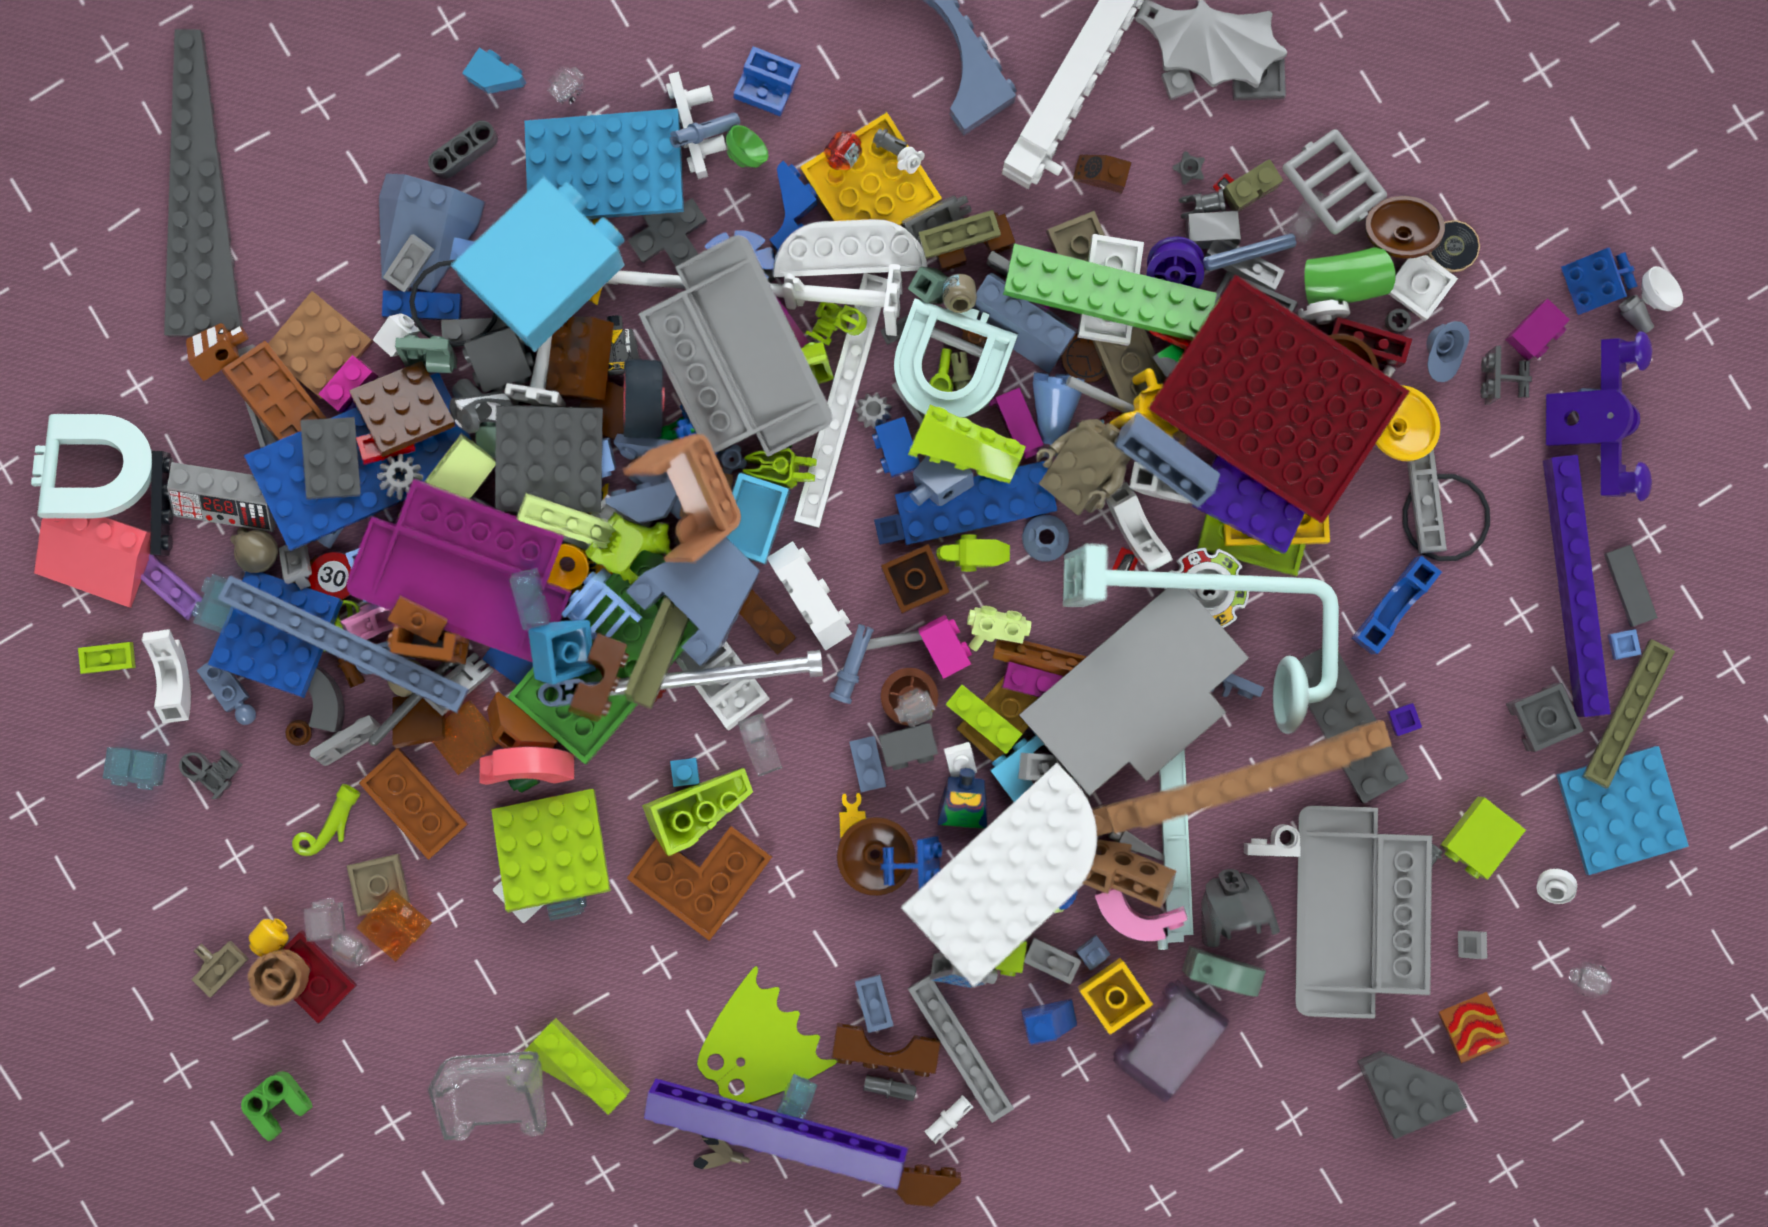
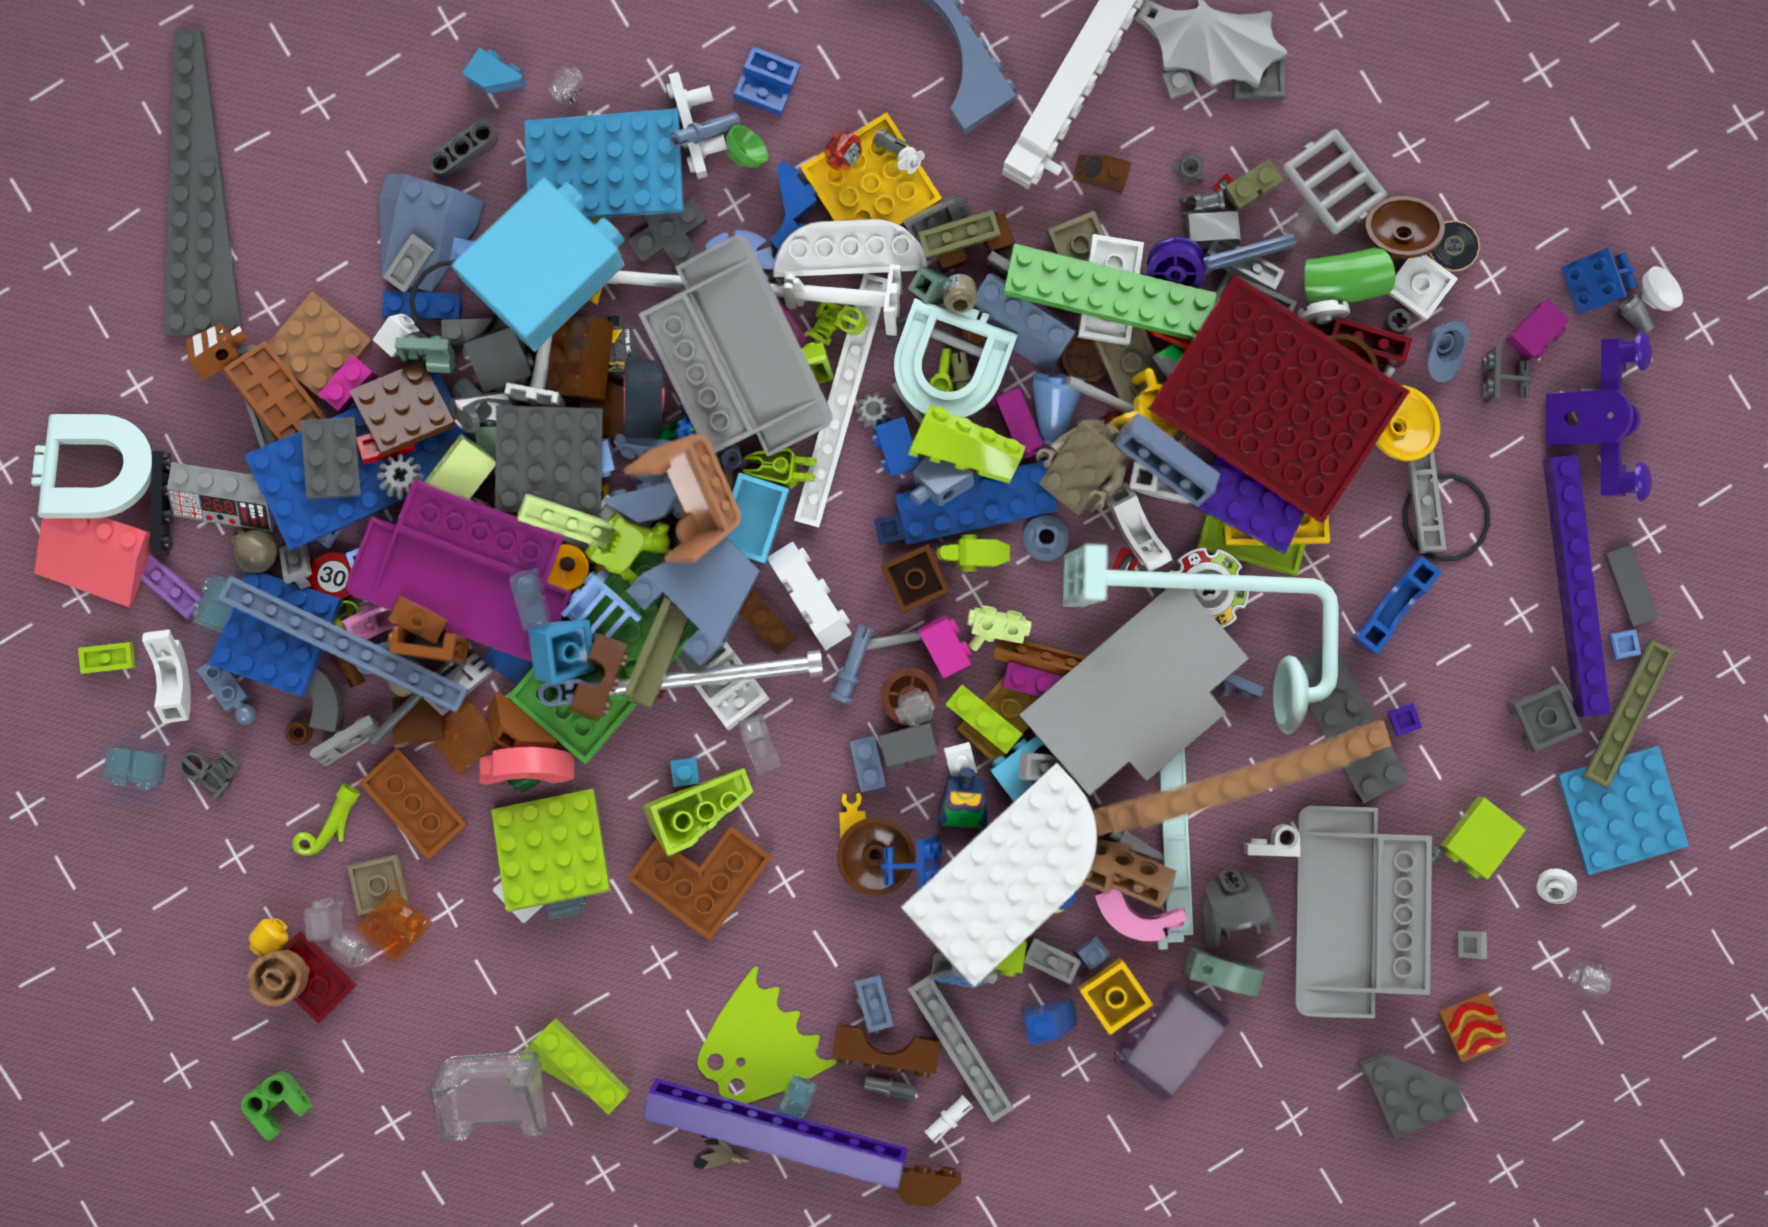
dark tan plate [191,941,249,998] -> none

